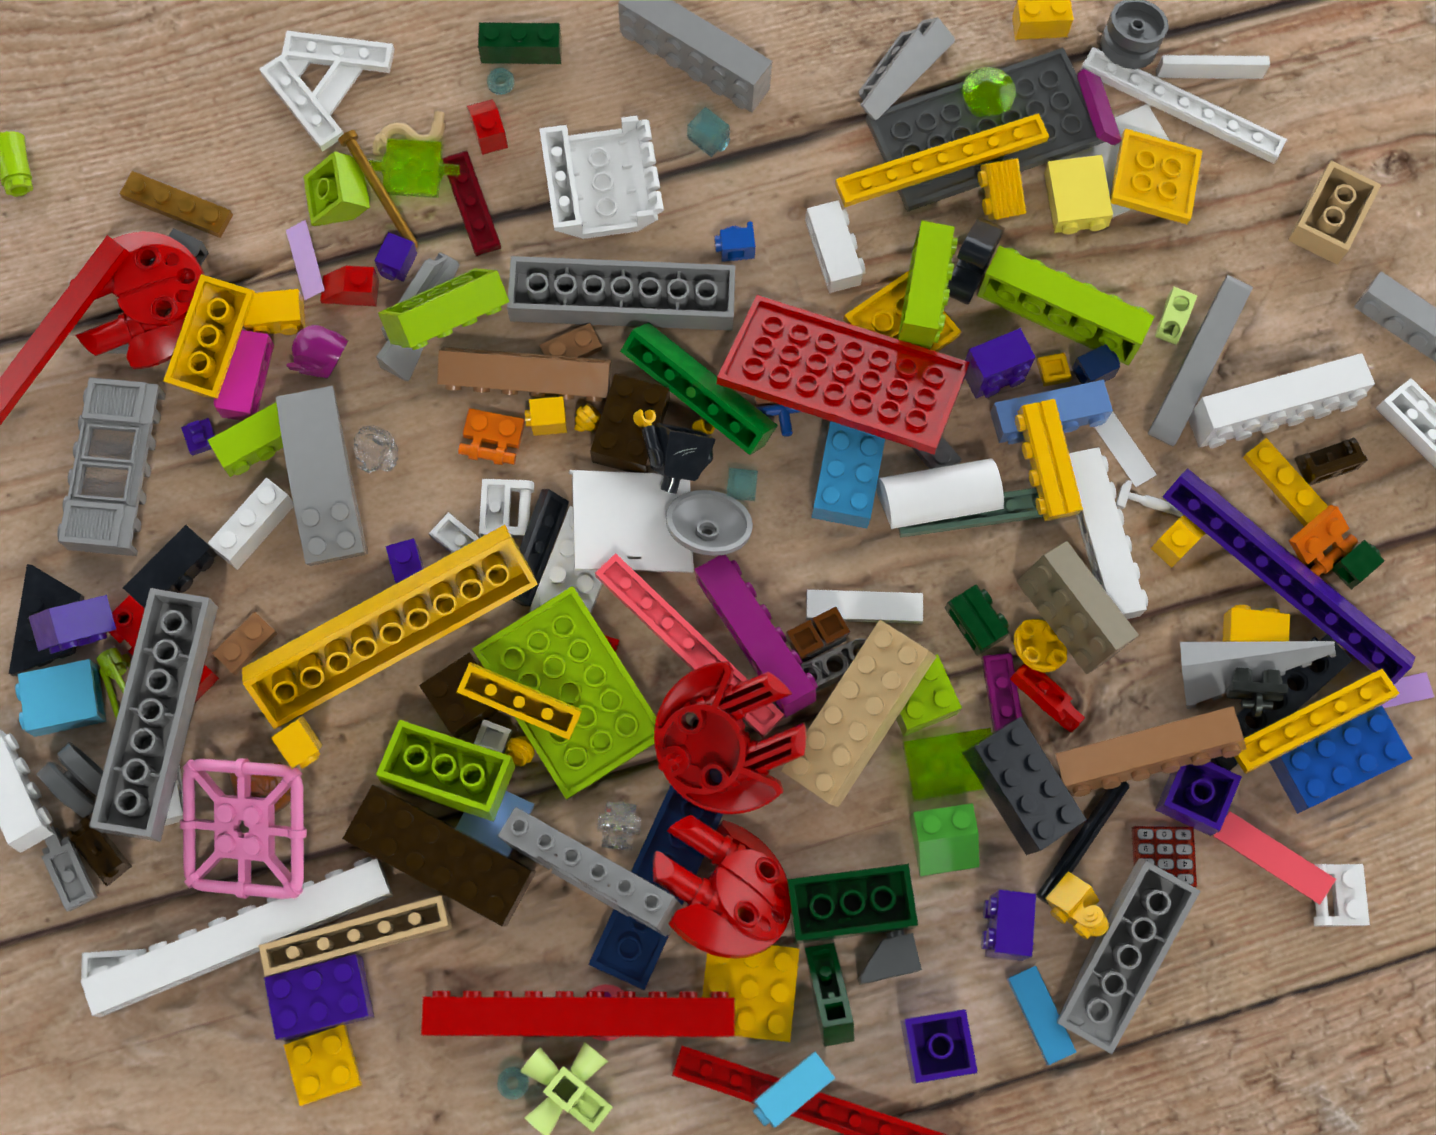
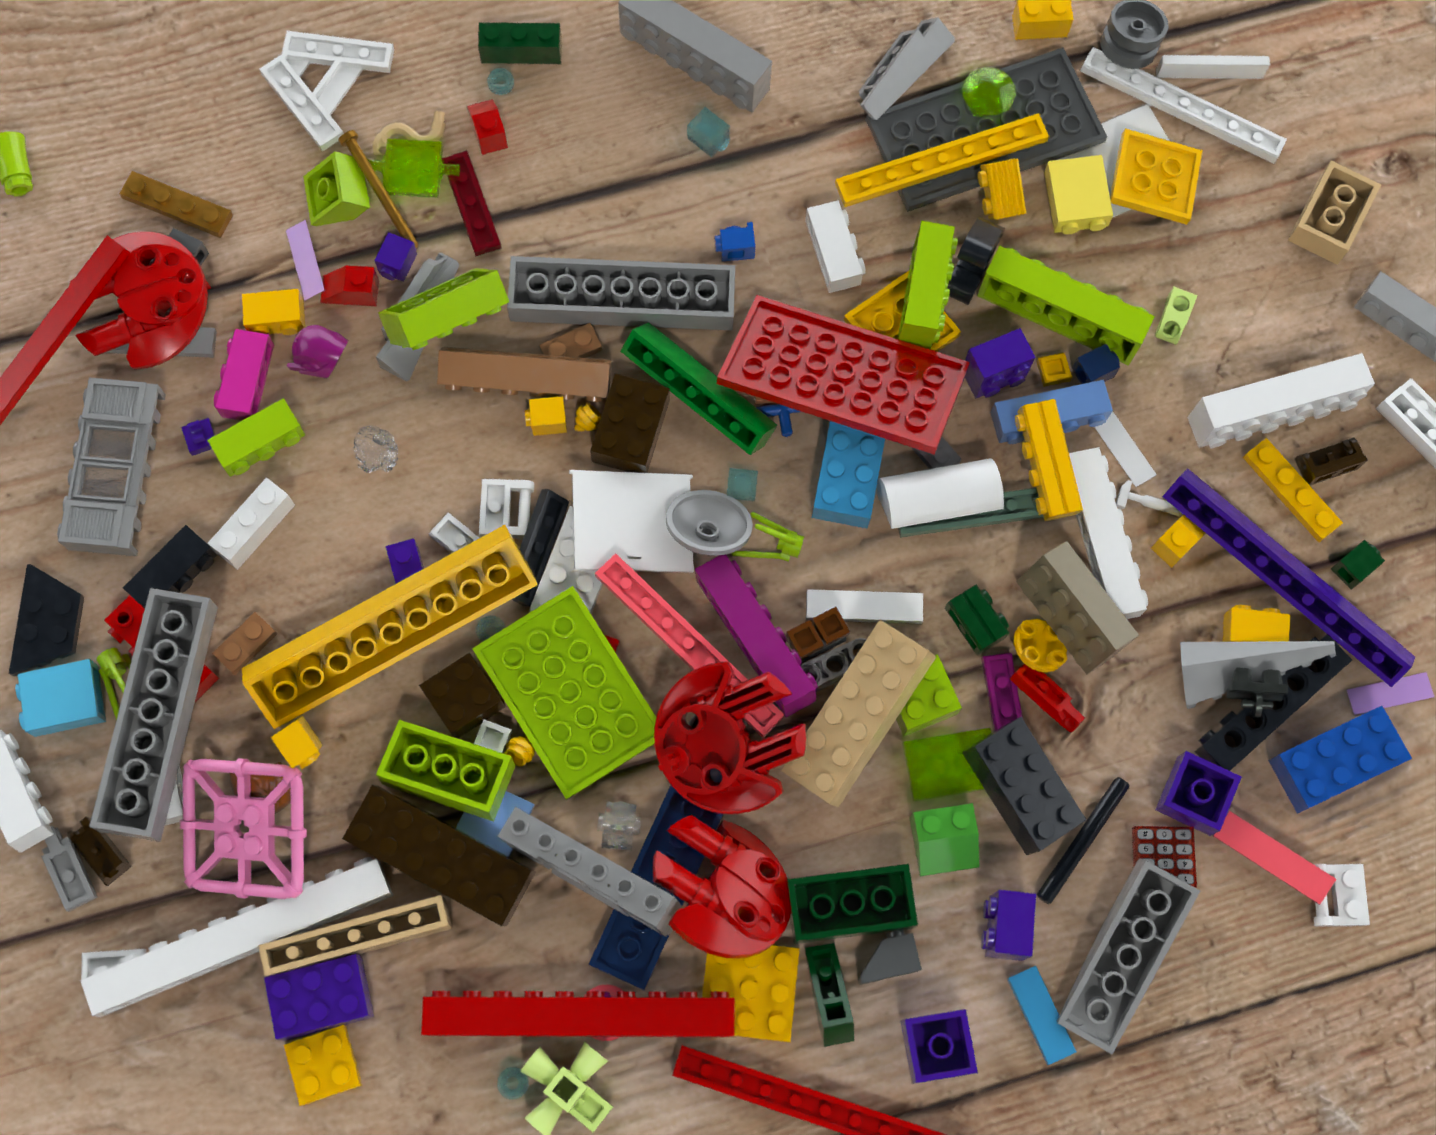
dark purple brick [29,595,116,654] -> none
dark grey wheel [37,742,103,818] -> none
yellow slope [163,274,255,399] -> none
light grey slope [276,385,368,566] -> none
yellow brick [457,662,581,740] -> none
orange plate [458,408,525,465] -> none
white slope [539,115,664,239] -> none
black torso [633,409,716,494] -> none
medium azure brick [752,1052,835,1128] -> none
yellow brick [1045,871,1109,940] -> none
medium nougat brick [1056,706,1246,797] -> none
magenta tile [1077,69,1122,146] -> none
light grey beam [1148,275,1253,447] -> none
yellow plate [1234,669,1399,774] -> none
orange plate [1289,505,1358,576] -> none
none -> clear light blue plate [476,616,506,642]
none -> lime plant [731,512,804,562]

